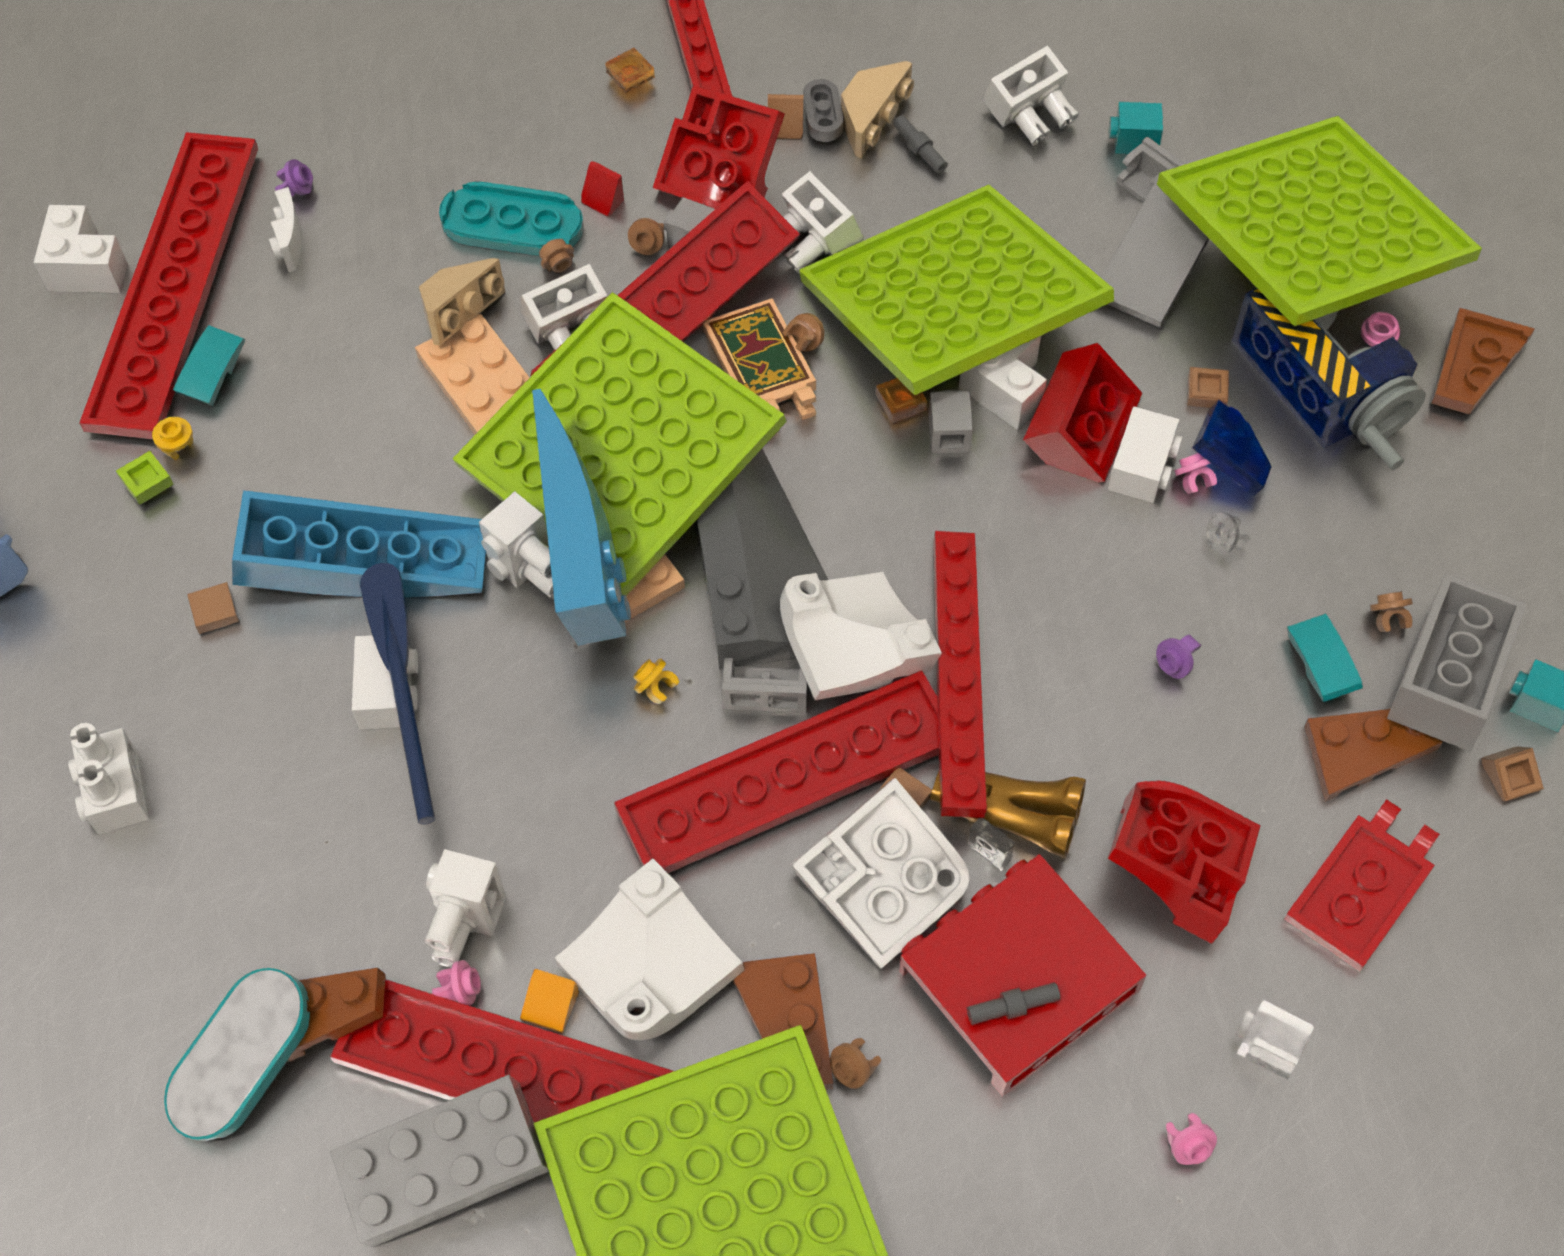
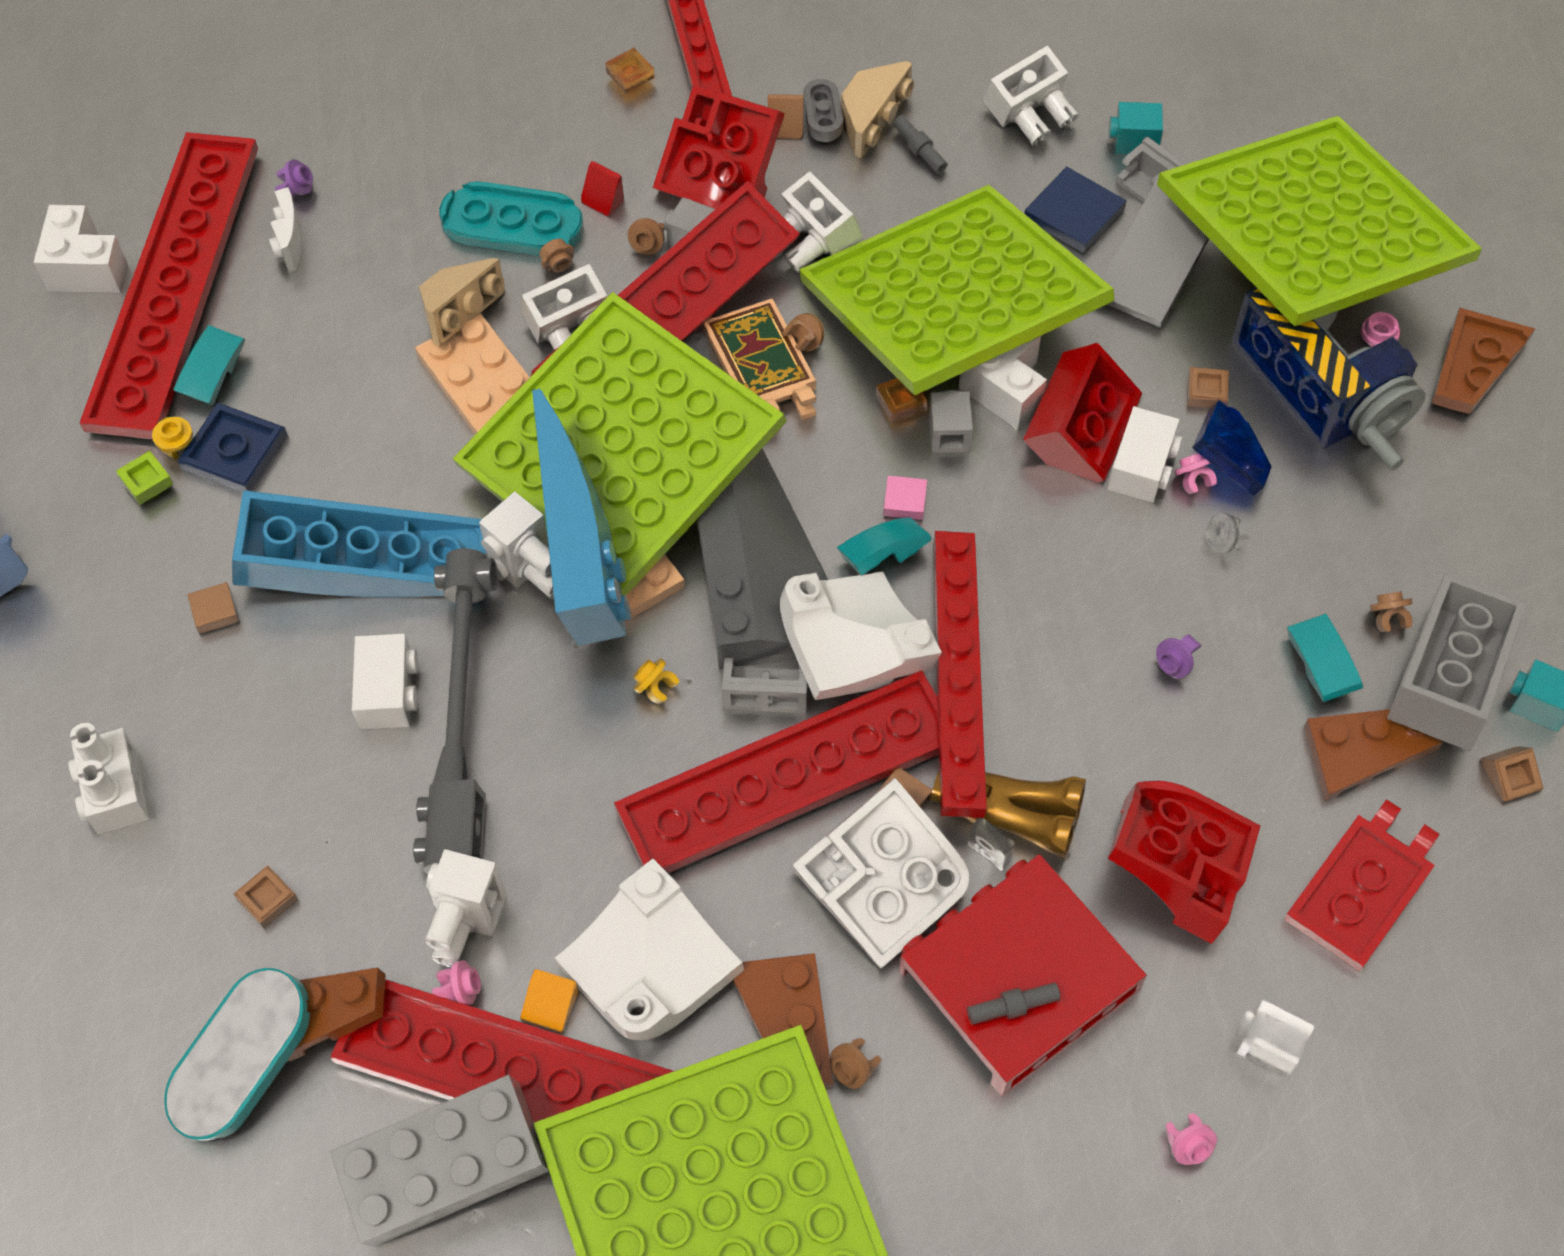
dark blue piece [360,563,435,825] -> none
none -> dark blue tile [178,403,288,492]
none -> medium nougat tile [233,865,298,928]
none -> dark grey bar [413,548,498,874]
none -> teal slope [837,517,932,576]
none -> bright pink tile [883,476,927,520]
none -> dark blue tile [1024,166,1127,253]

